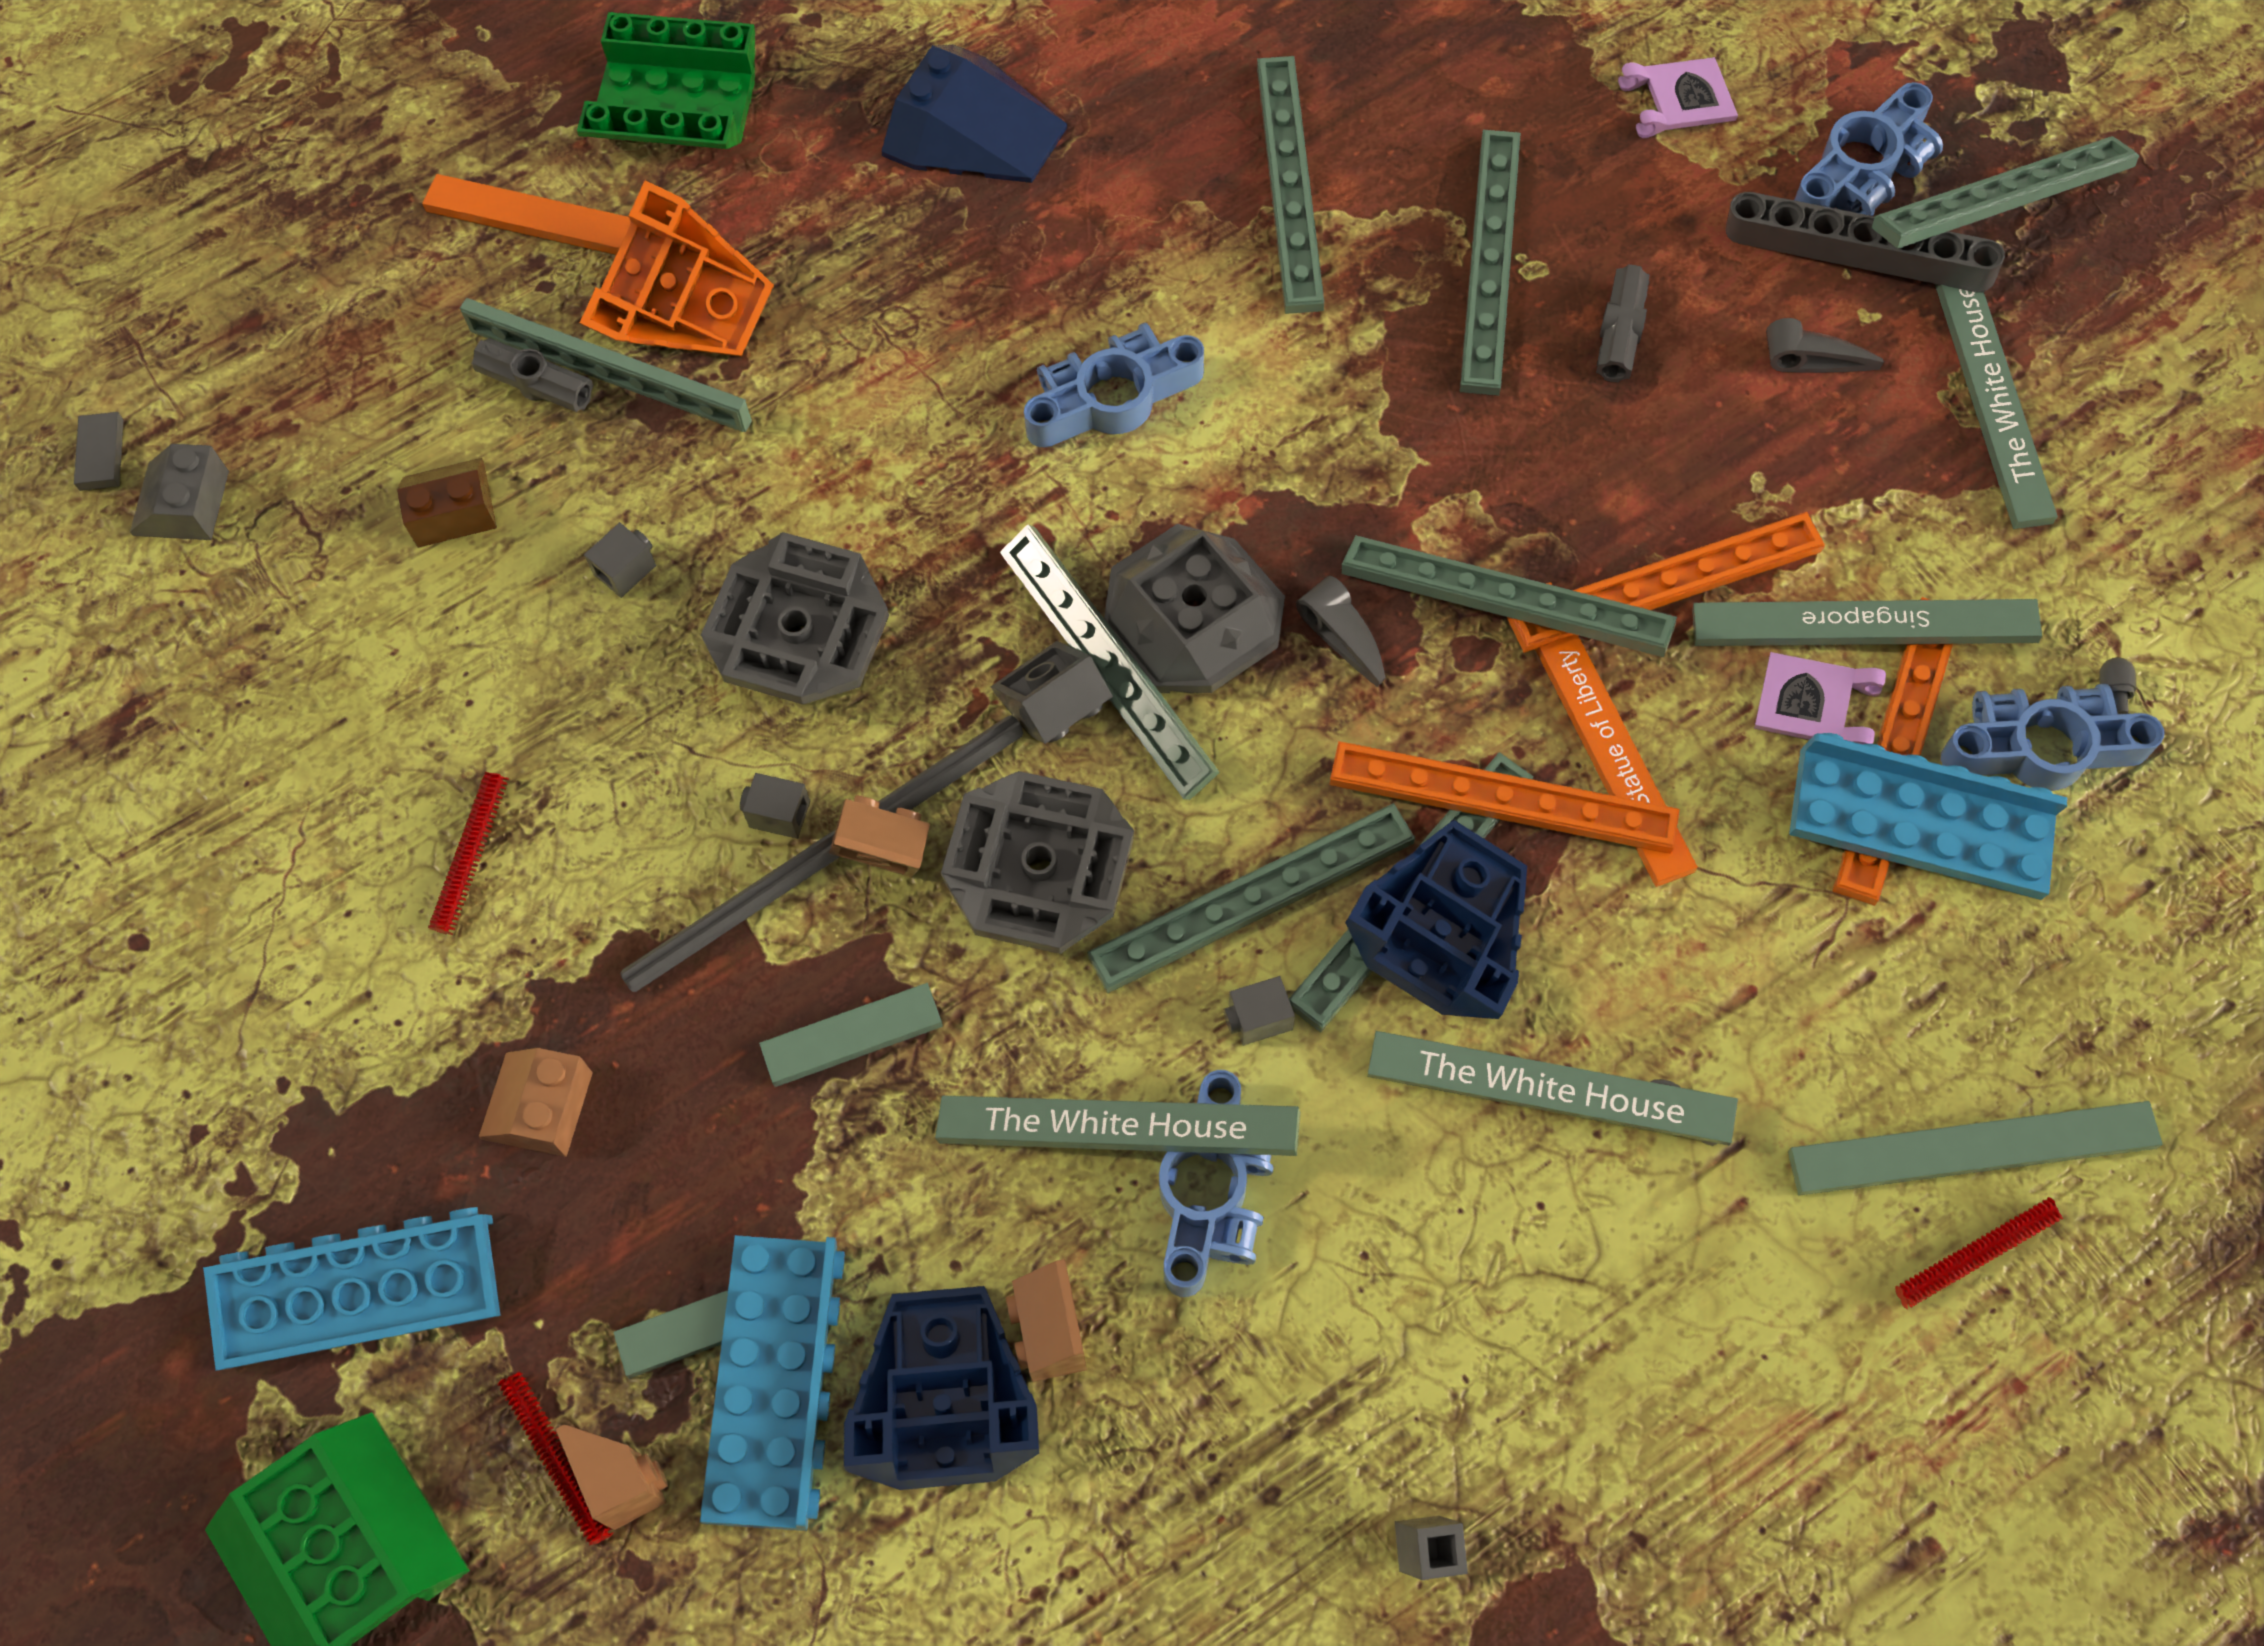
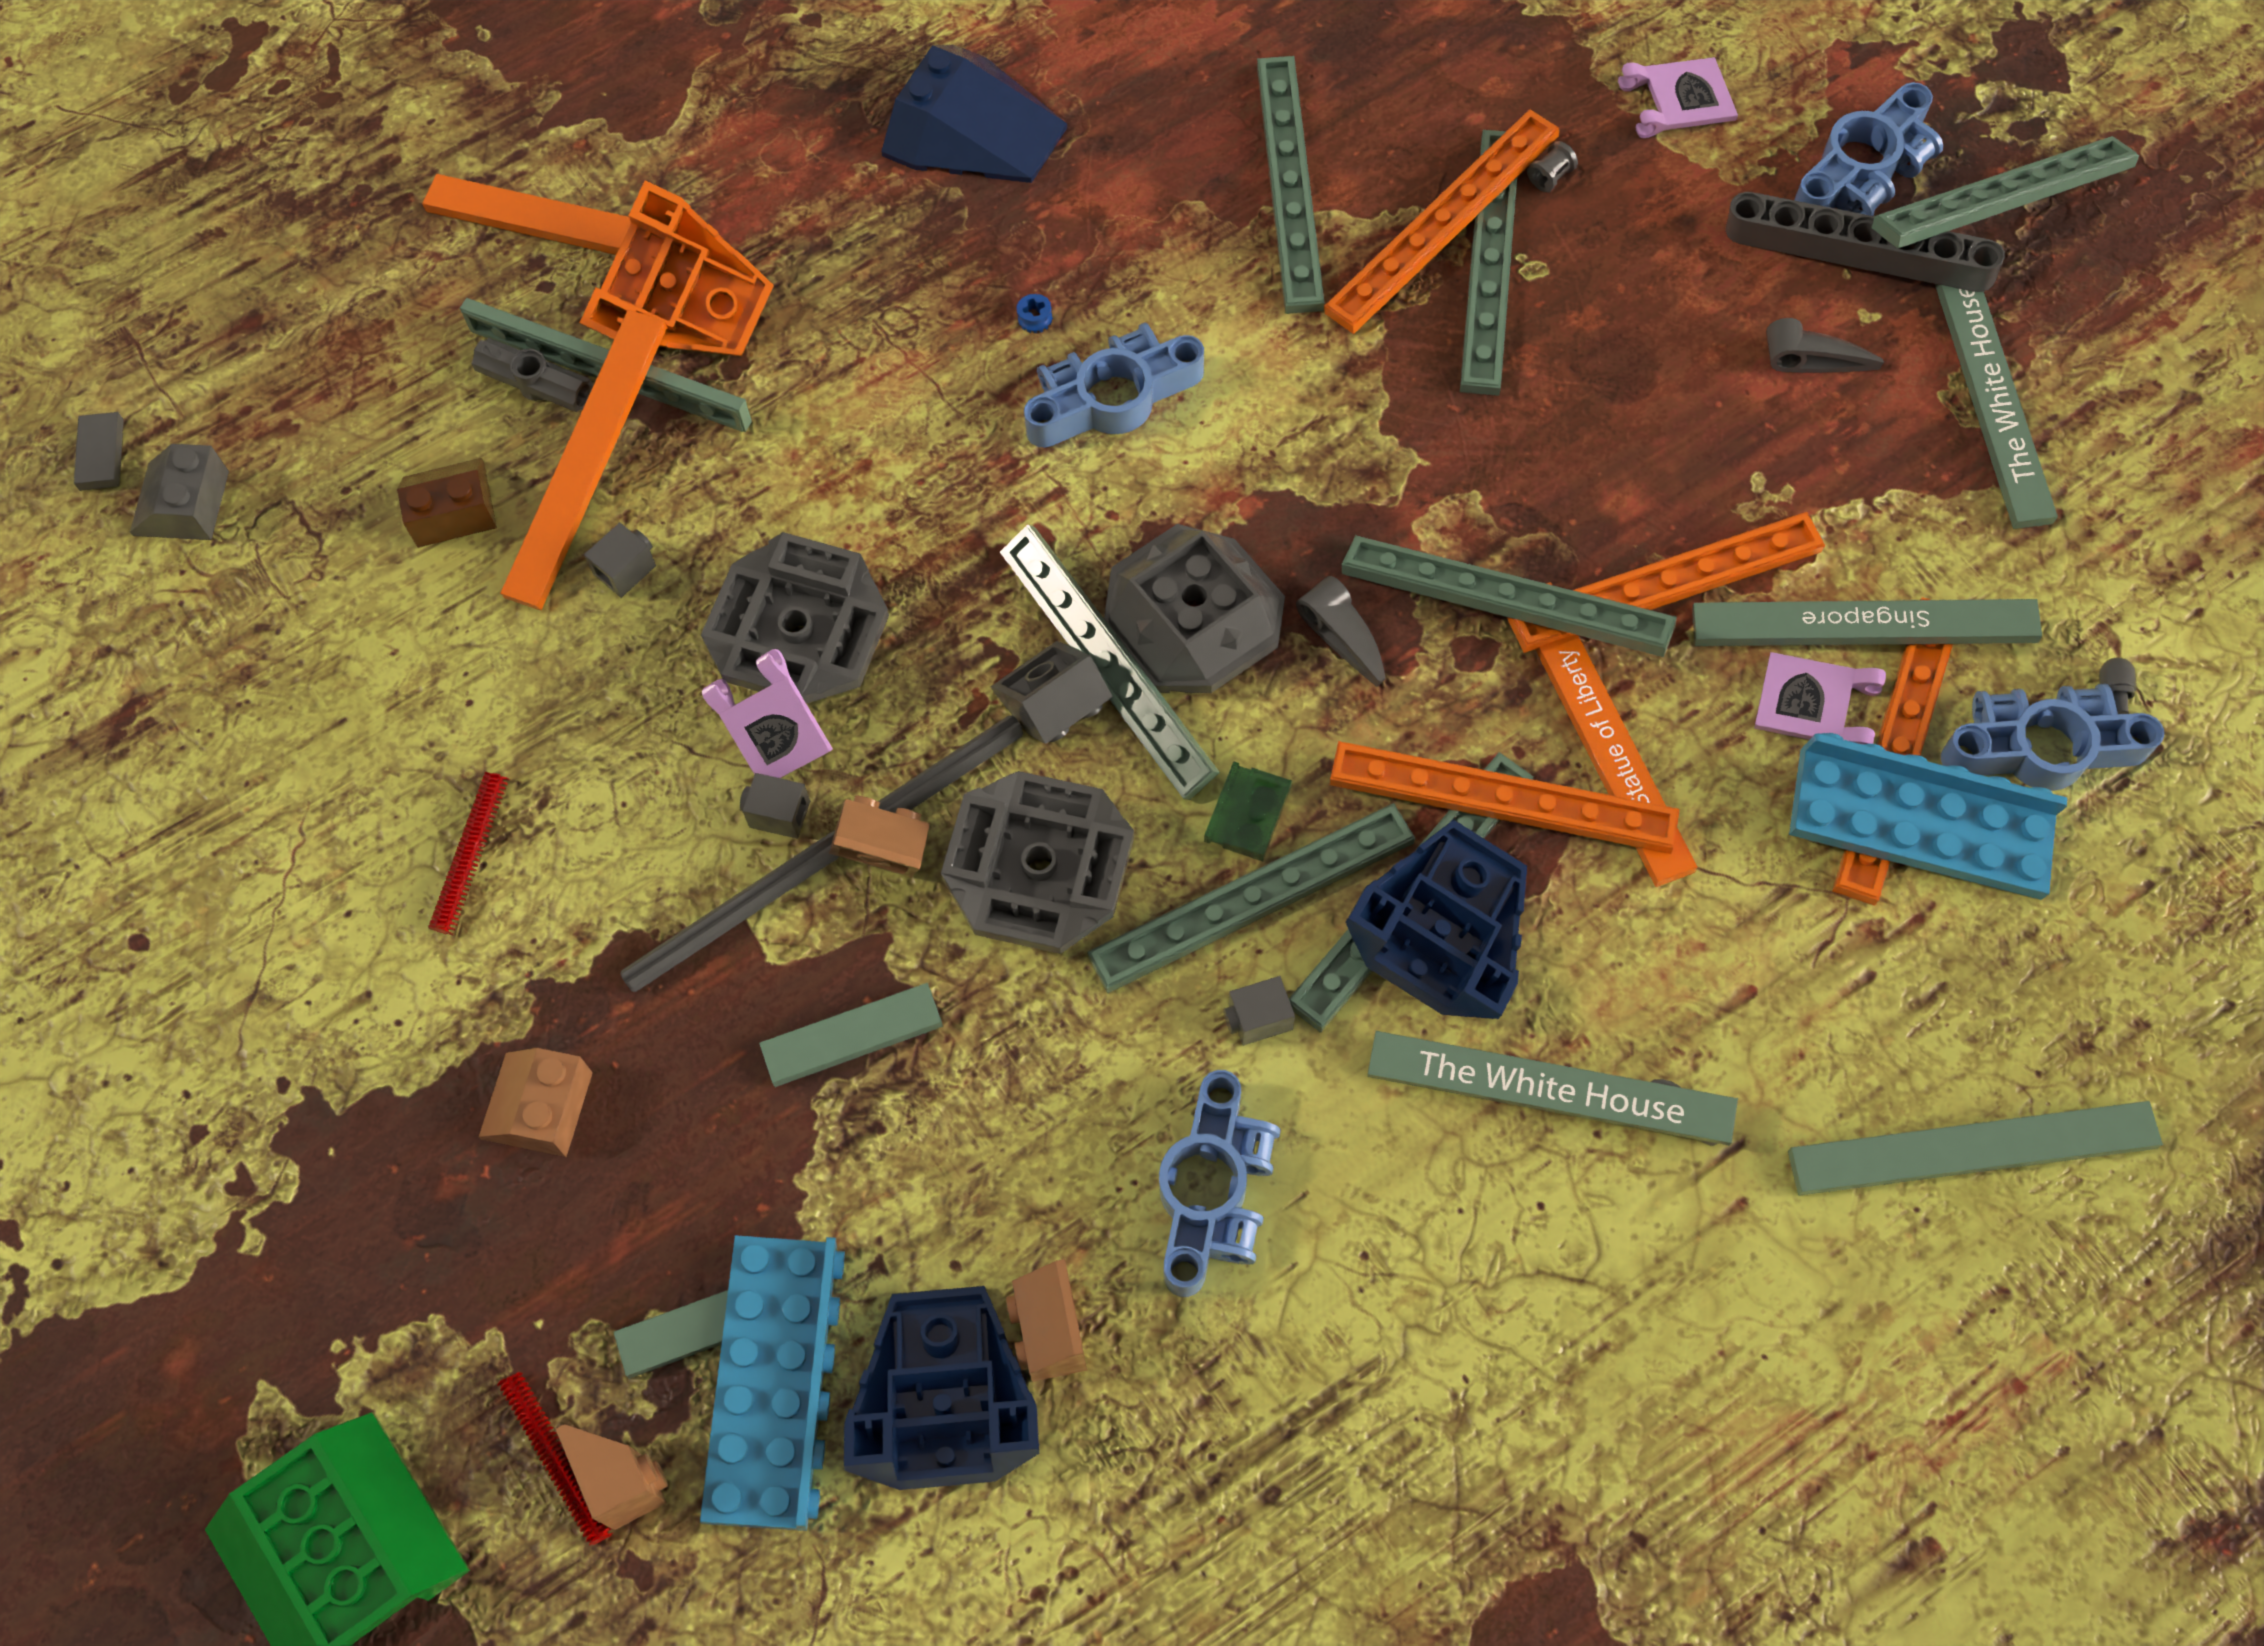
dark azure bracket [203,1207,501,1371] -> none
green slope [577,12,755,149] -> none
sand green tile [935,1096,1300,1156] -> none
dark grey brick [1395,1516,1468,1580] -> none
dark grey piece [1596,264,1650,383] -> none
red axle [1895,1197,2063,1310] -> none
none -> orange tile [500,309,667,611]
none -> lavender flag [702,649,833,778]
none -> blue bush [1016,294,1053,333]
none -> clear green plate [1204,761,1292,862]
none -> orange tile [1324,109,1559,334]
none -> dark grey bush [1527,141,1578,192]

